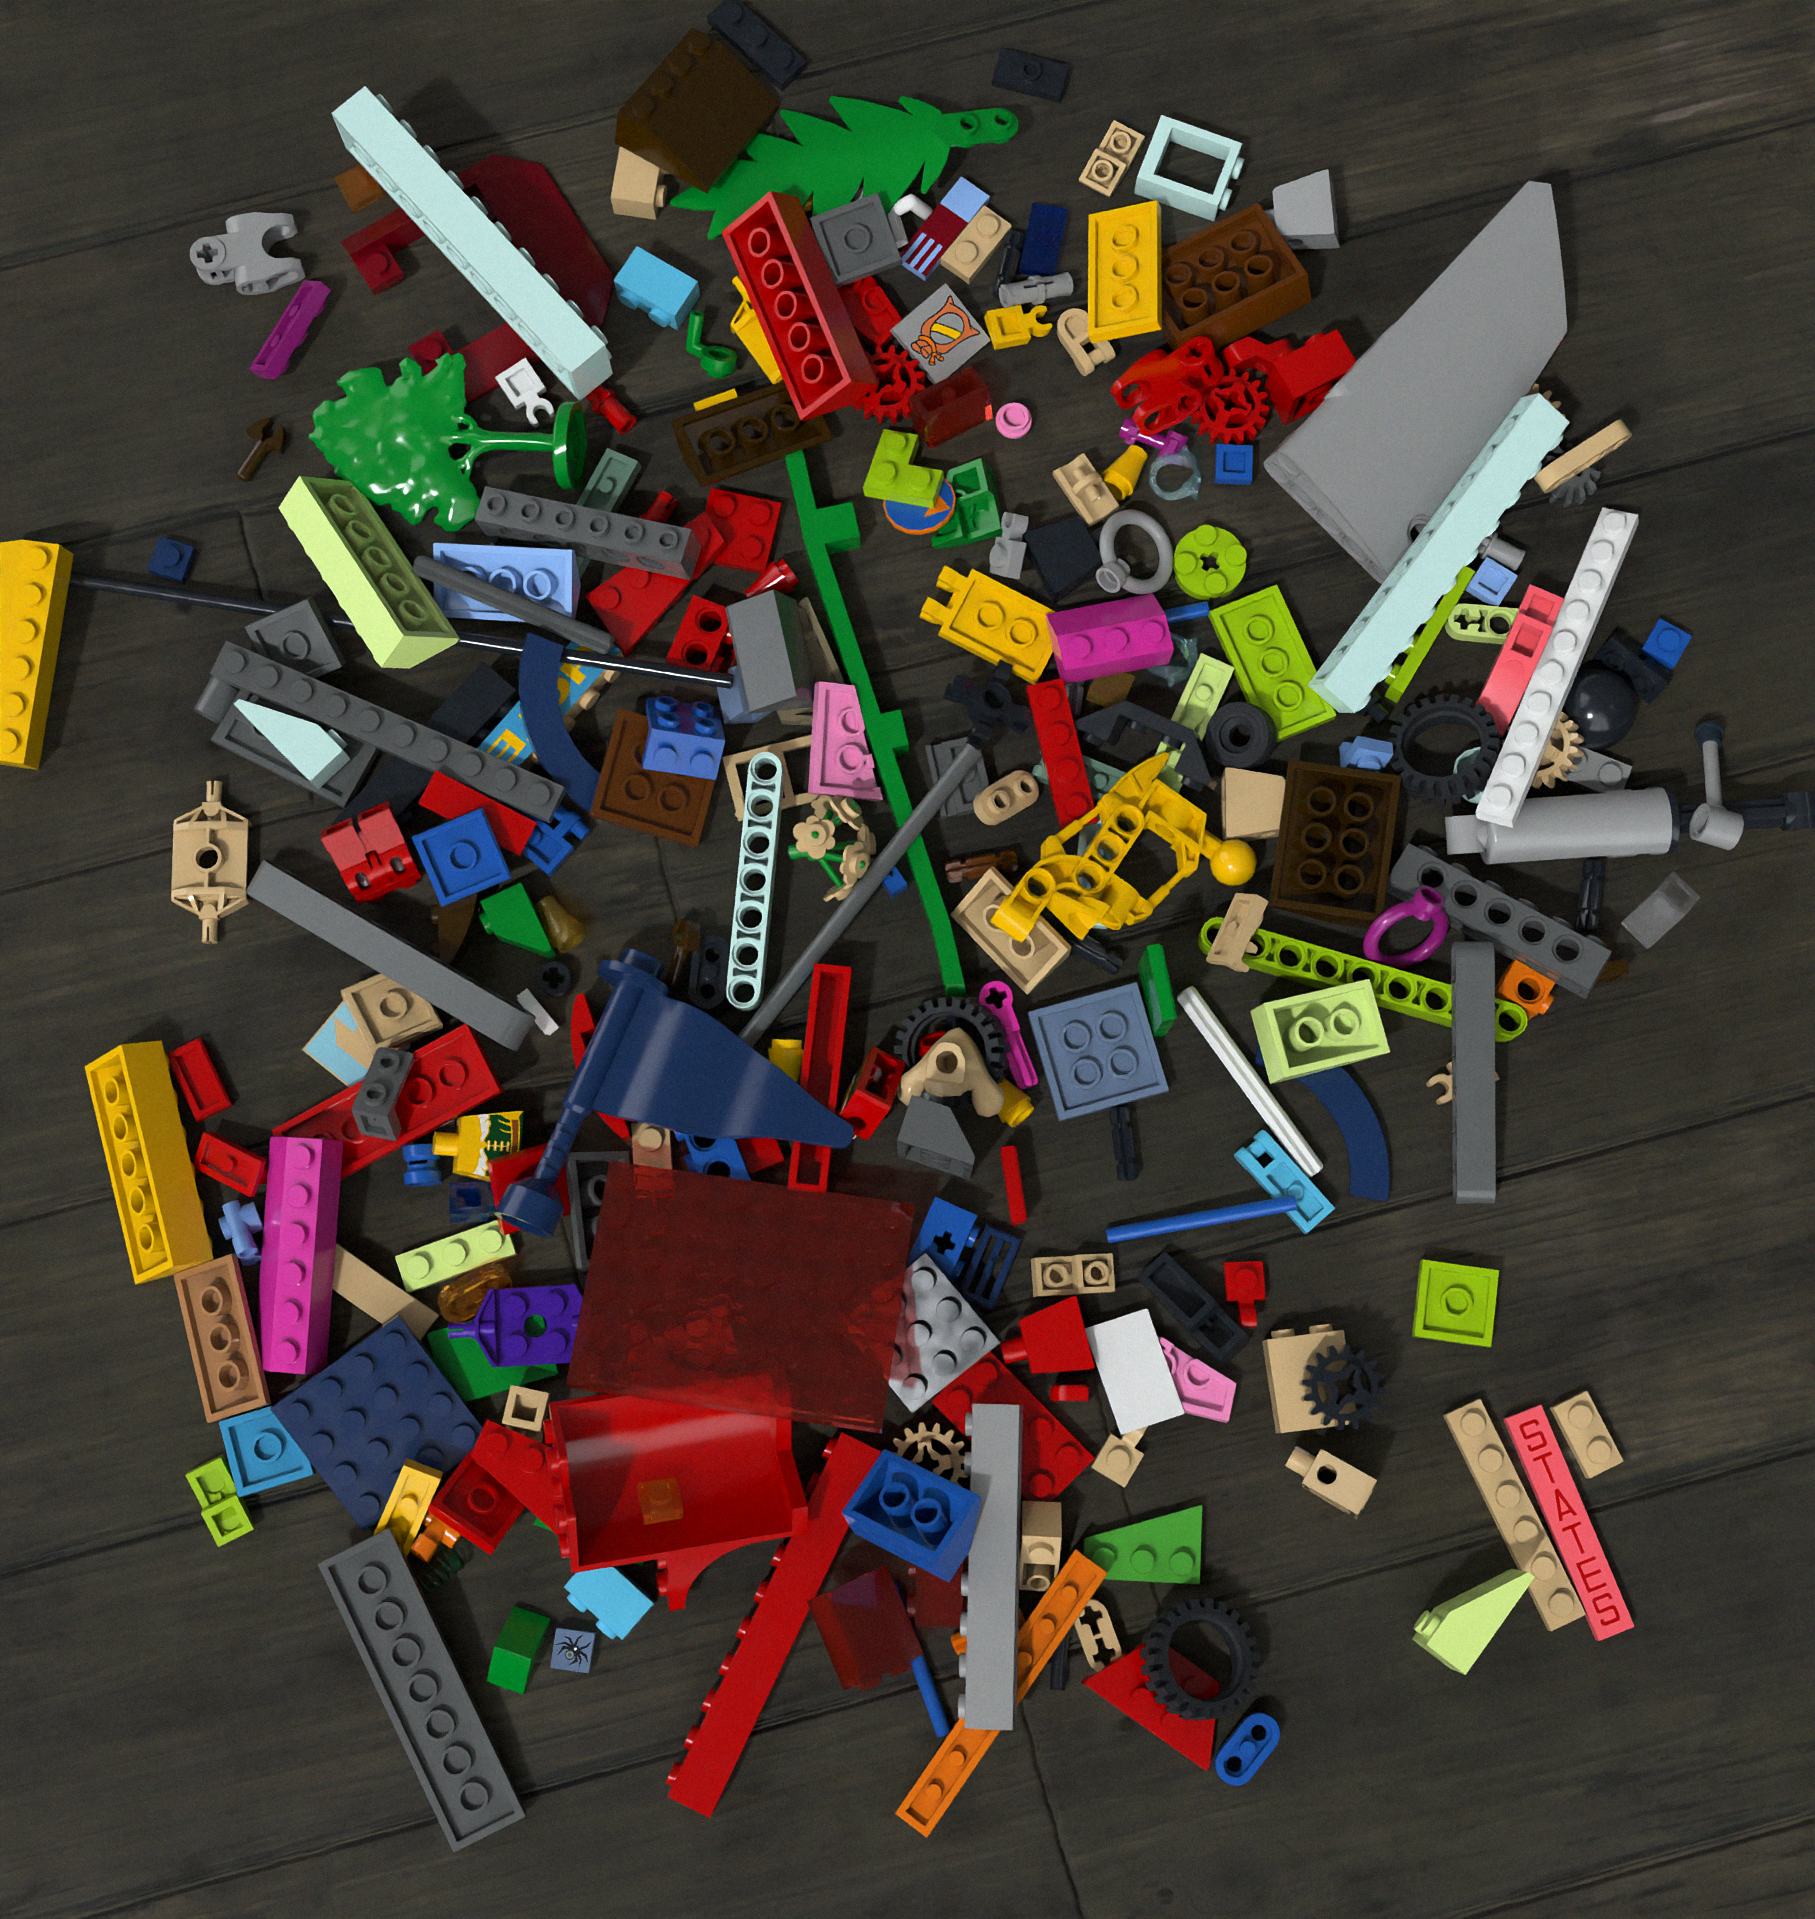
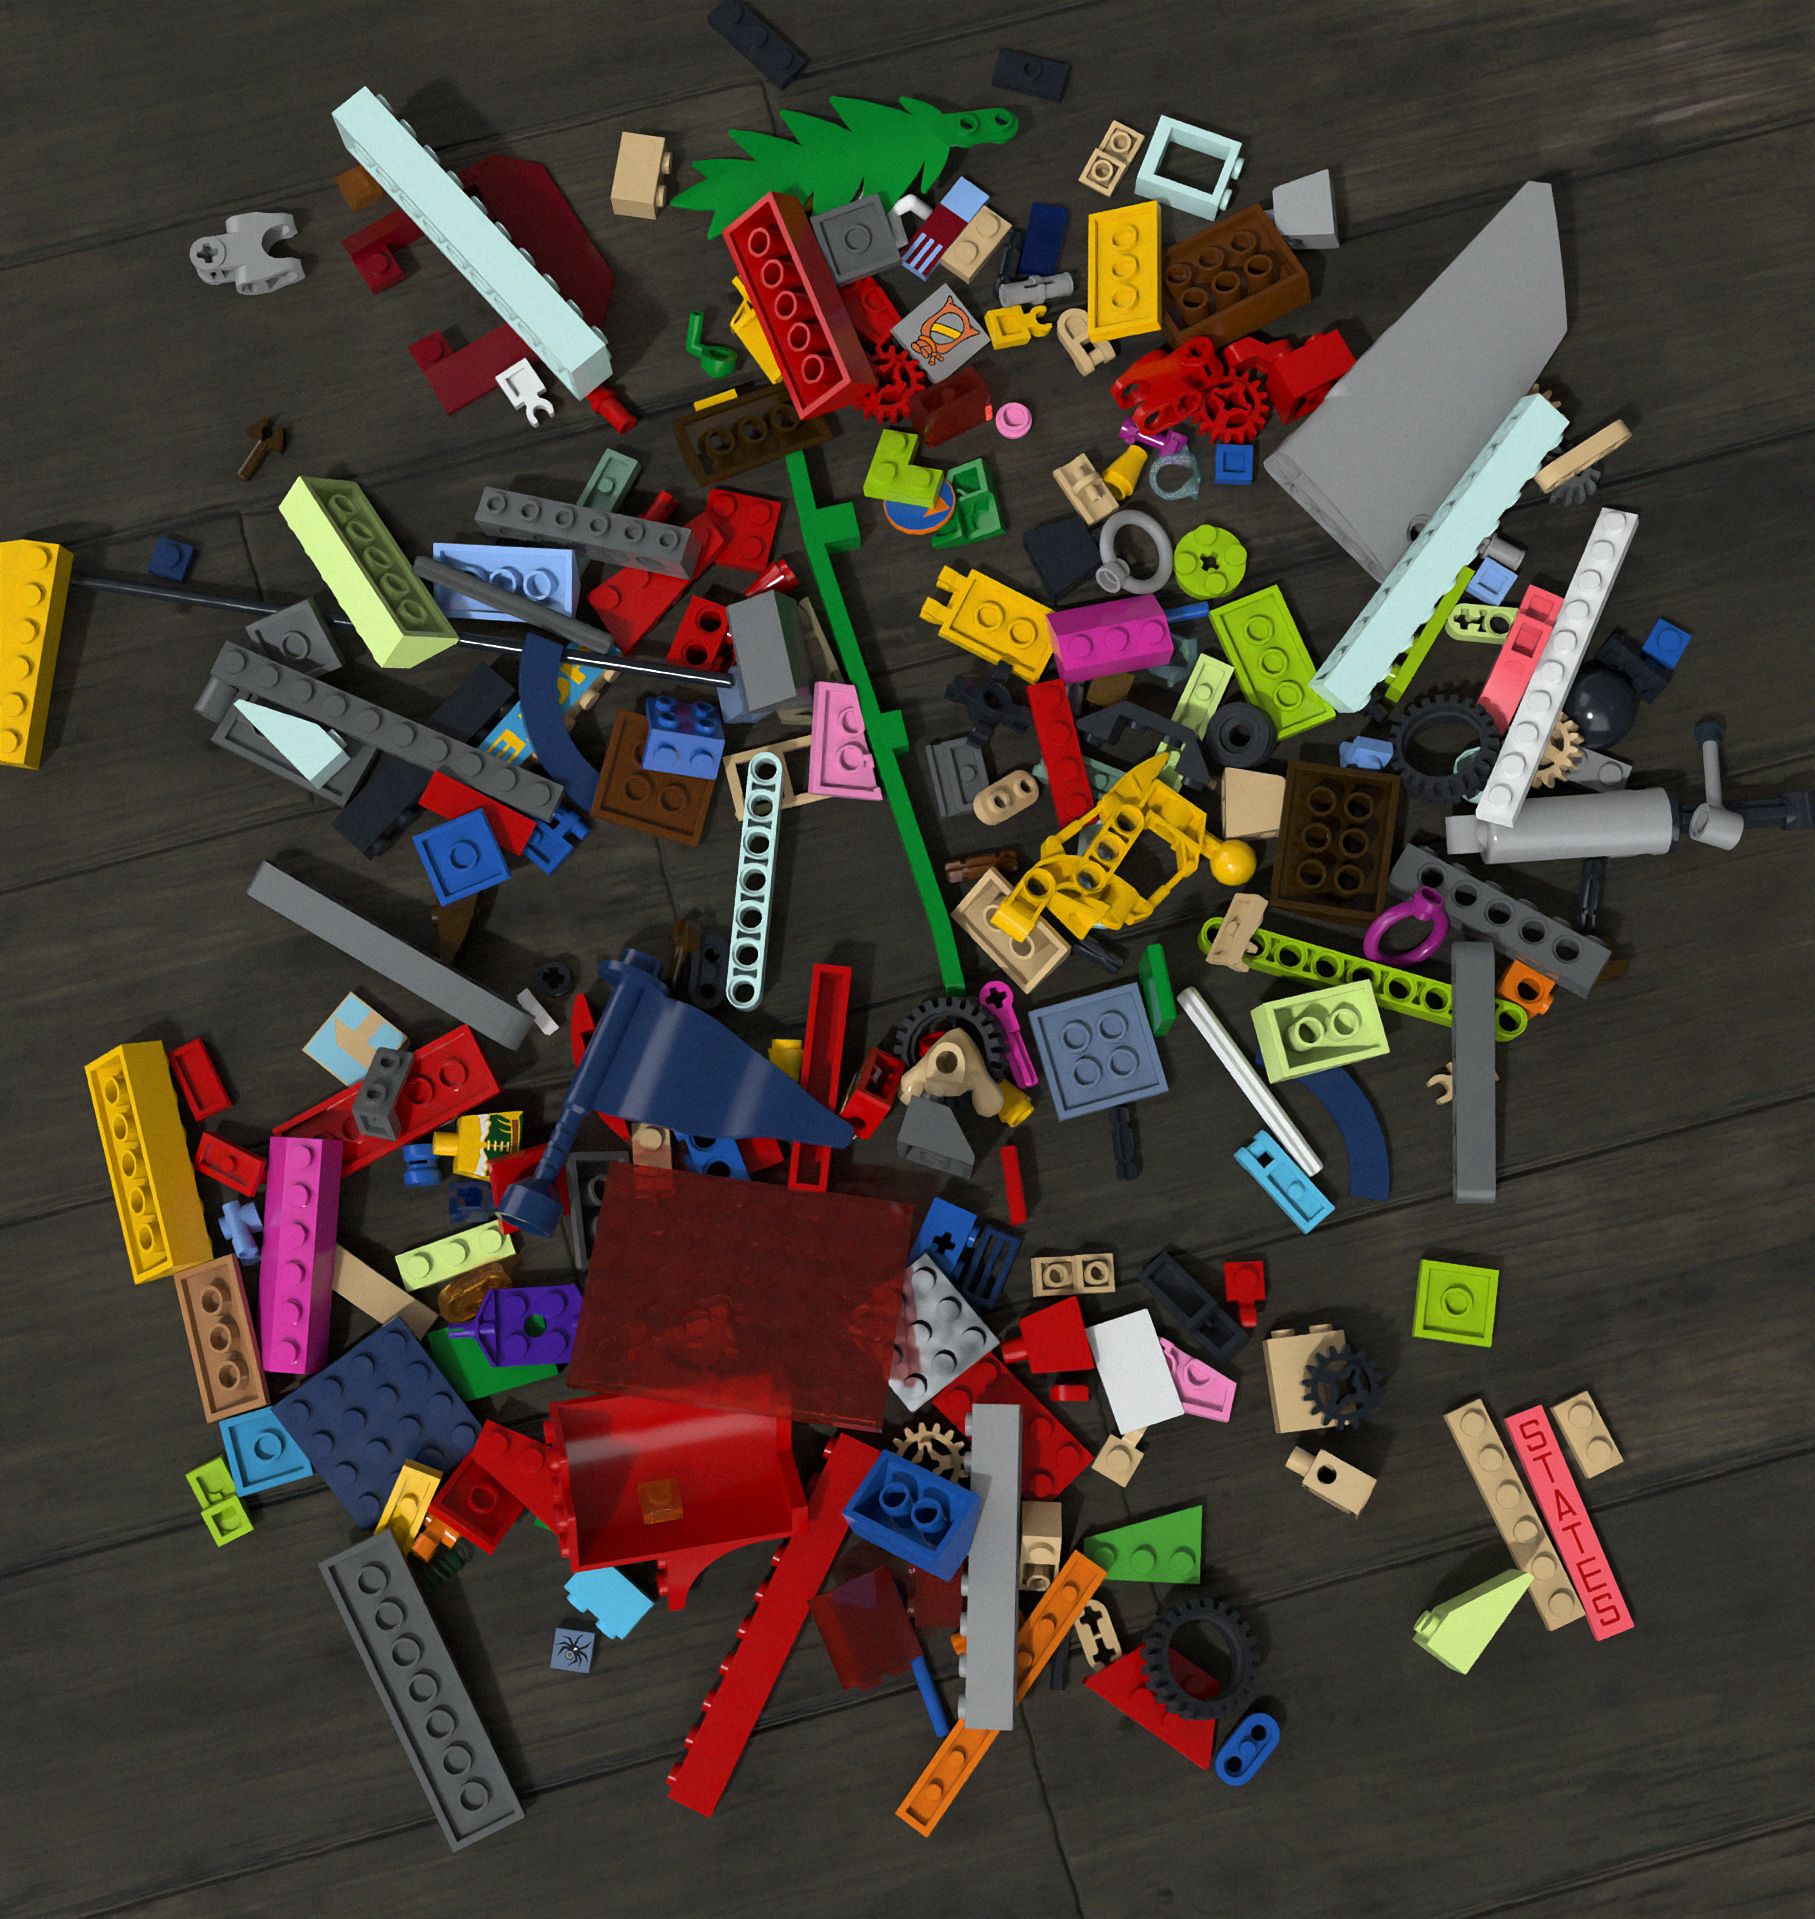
tan plate [171,781,252,944] -> none
magenta plate [249,280,331,380] -> none
green plant [309,352,587,532] -> none
red hips [321,800,422,905] -> none
tan tile [341,973,443,1058] -> none
green slope [479,882,557,959] -> none
green slope [487,1605,551,1695] -> none
tan slope [502,1385,550,1443] -> none
clear yellow cone [535,896,585,952] -> none
medium azure brick [614,246,700,330] -> none
dark brown slope [615,27,780,194] -> none
dark grey piece [738,743,981,1048] -> none
tan plant [788,794,877,902] -> none
blue piece [881,866,907,899] -> none
light grey plate [989,512,1028,579] -> none
blue piece [1106,1195,1297,1243] -> none
clear slope [1621,871,1700,949] -> none

